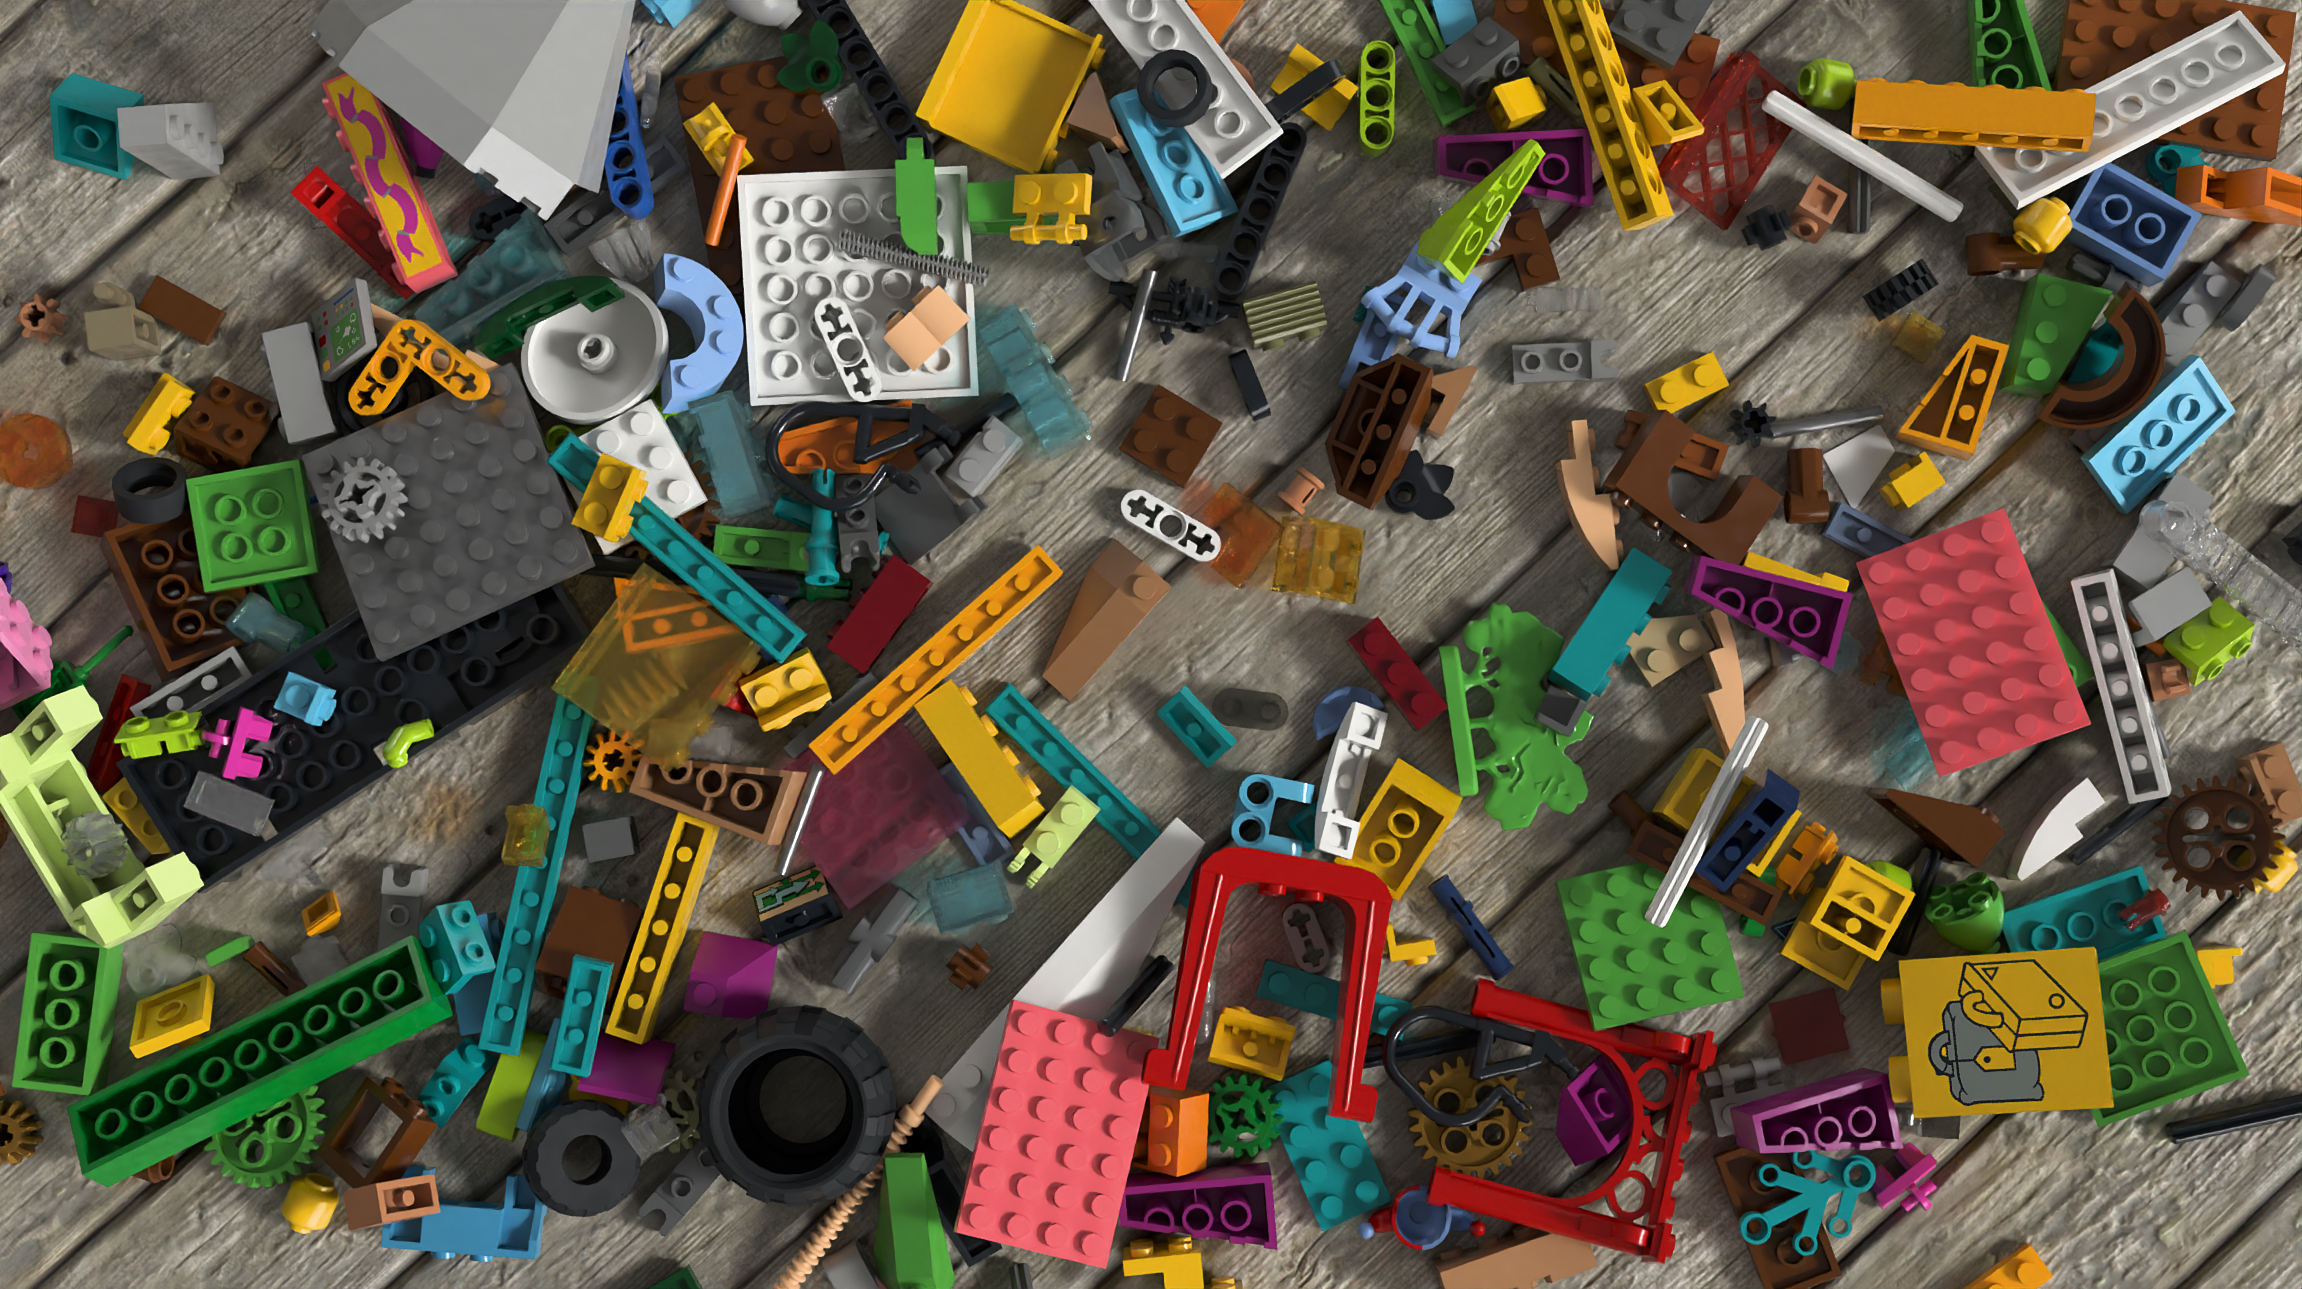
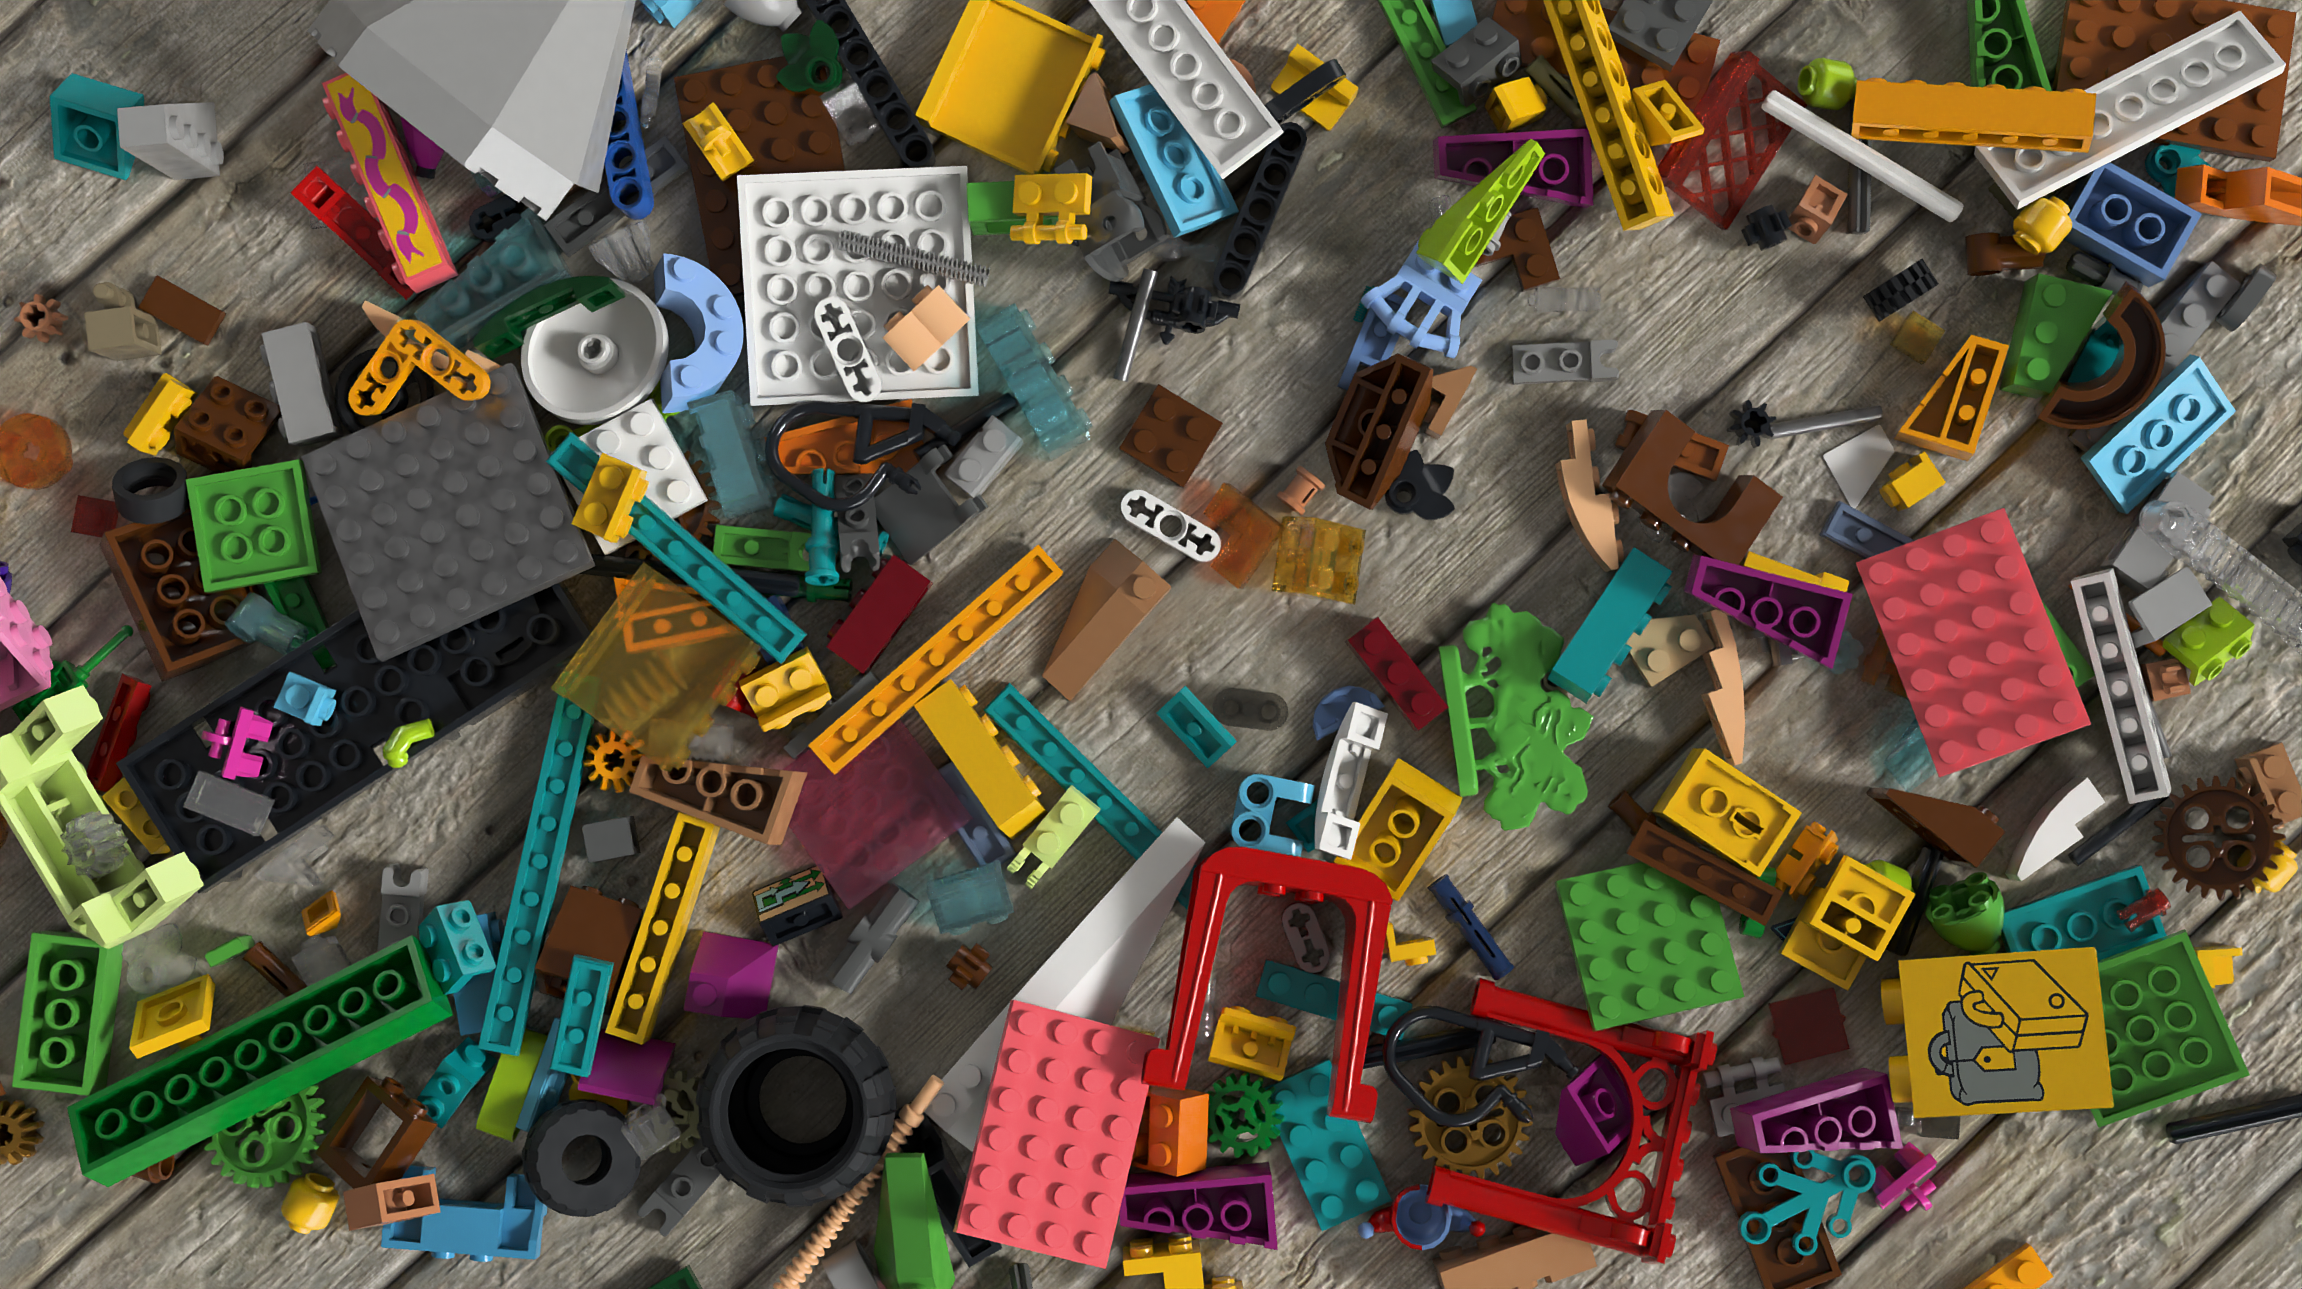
lime hinge [114,710,205,759] -> none
light grey brick [130,646,254,719] -> none
light grey tile [311,278,378,382] -> none
light grey gear [319,457,408,543] -> none
clear yellow bracket [501,804,551,867] -> none
orange bar [704,134,747,246] -> none
flat silver bar [773,763,826,876] -> none
bright green piece [895,137,938,255] -> none
black axle [1097,955,1174,1037] -> none
black tyre [1137,49,1213,128] -> none
black beam [1227,349,1271,422] -> none
olive brick [1241,281,1328,352] -> none
lime beam [1357,40,1395,157] -> none
dark grey panel [1533,685,1587,737] -> none
yellow plate [1642,351,1729,414] -> none
white axle [1645,716,1768,928] -> none
dark blue slope [1694,768,1800,892] -> none
reddish brown piece [1784,448,1829,524] -> none

